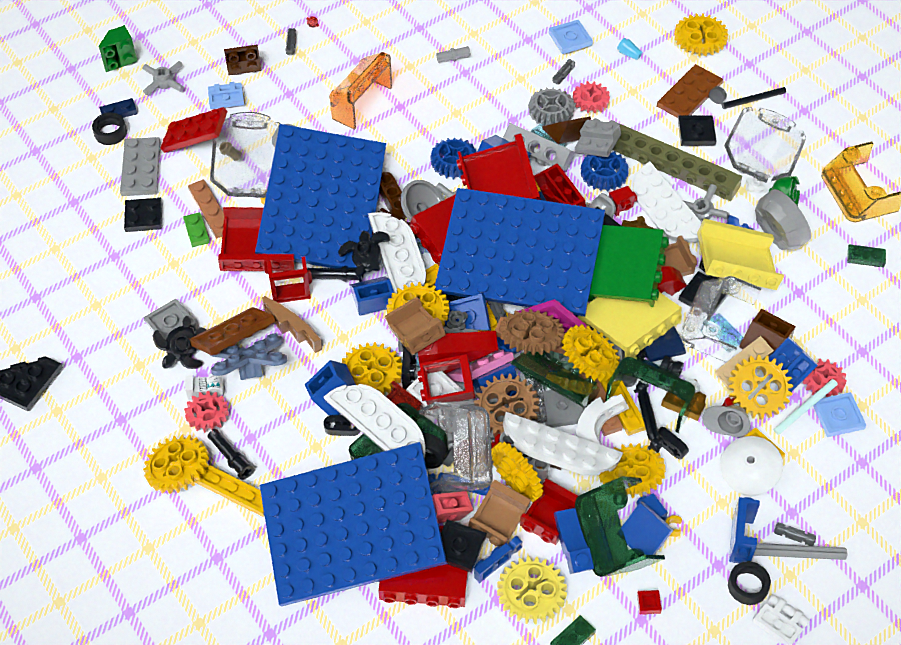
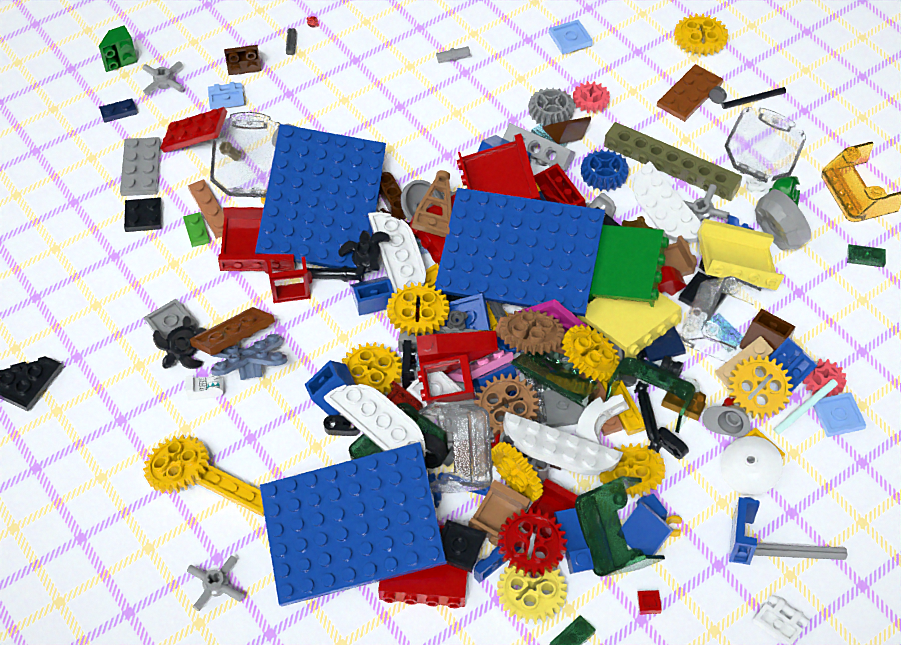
black tyre [92,112,127,145] -> none
coral gear [184,391,229,433] -> none
black pin [207,429,254,480] -> none
medium nougat slope [261,296,322,353] -> none
clear orange windscreen [329,52,392,130] -> none
medium nougat panel [385,297,446,355] -> none
blue gear [430,137,477,180] -> none
coral brick [433,491,473,523] -> none
dark grey axle [552,59,575,85] -> none
light grey plate [574,118,621,157] -> none
red brick [609,186,637,216] -> none
medium azure cone [617,38,643,60] -> none
black plate [677,115,717,146] -> none
black tyre [727,561,771,605] -> none
dark grey axle [774,522,816,546] -> none
none -> light grey bar [187,555,244,612]
none -> medium nougat plate [411,170,452,238]
none -> red gear [497,508,567,578]

